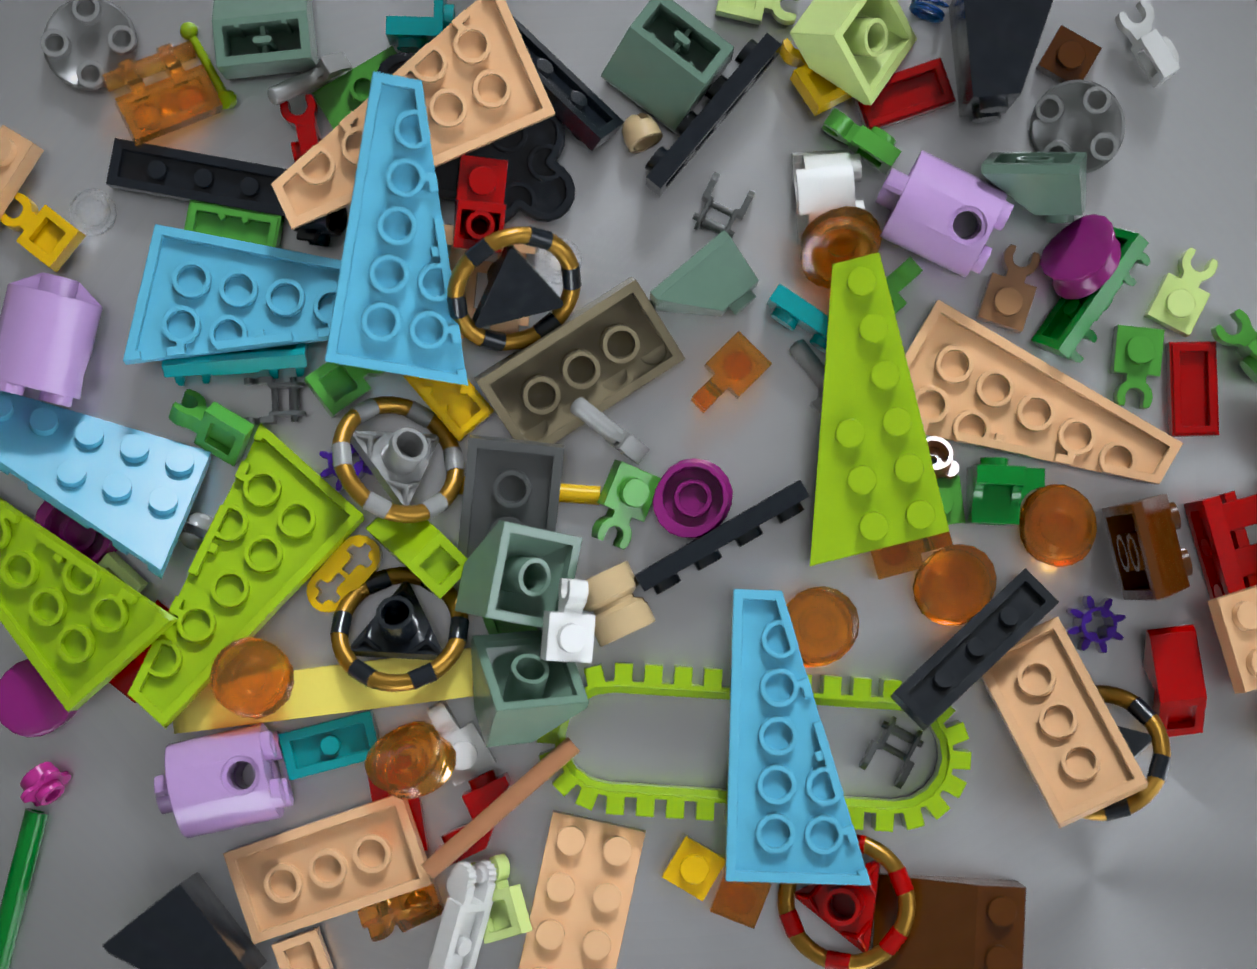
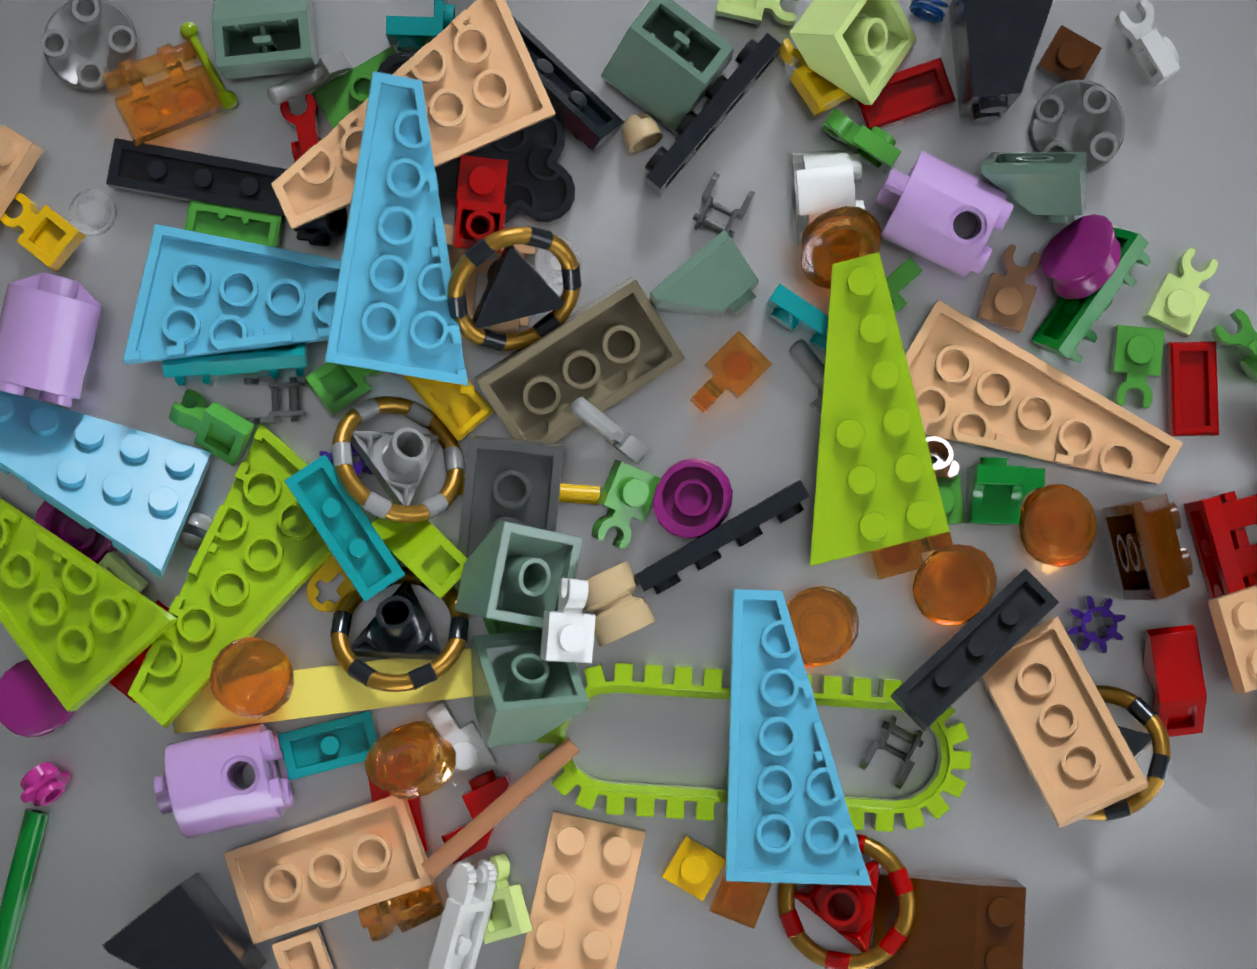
none -> teal plate [284,454,405,602]

